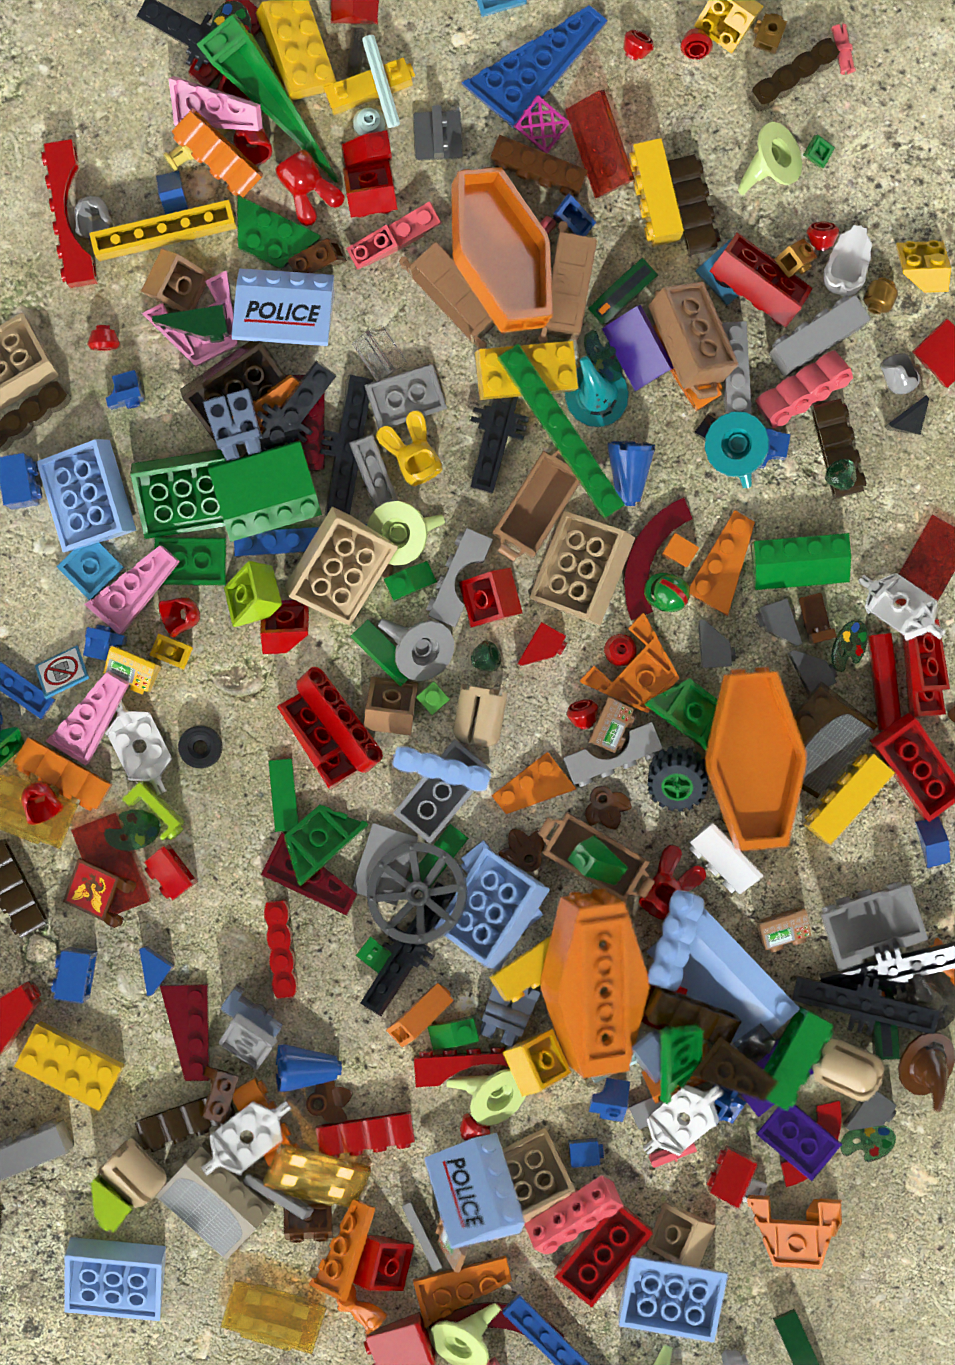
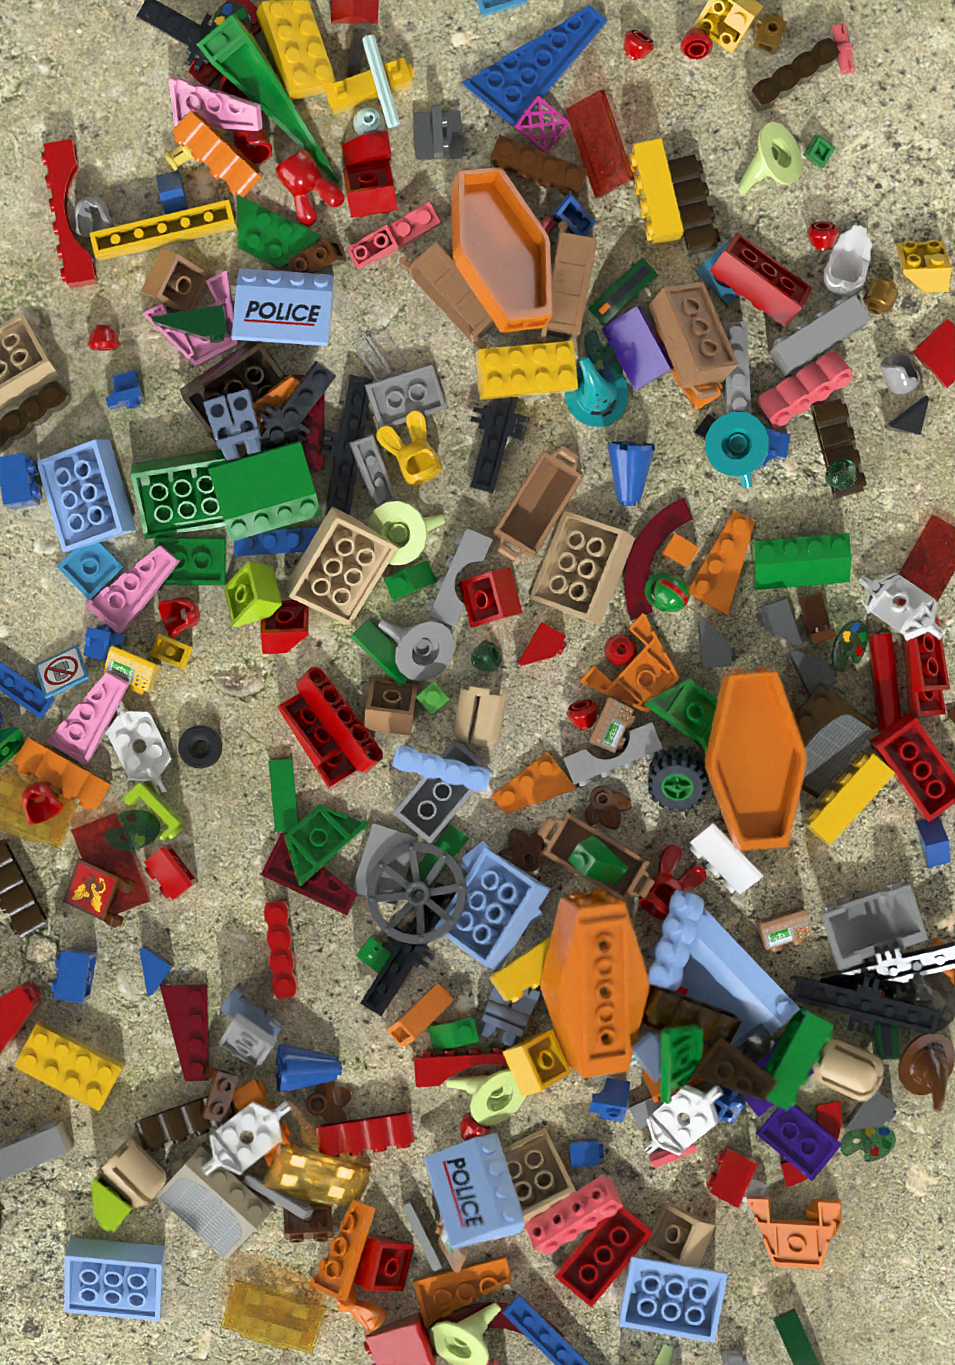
green plate [497,344,625,519] -> none
pearl gold brick [775,238,817,278] -> none

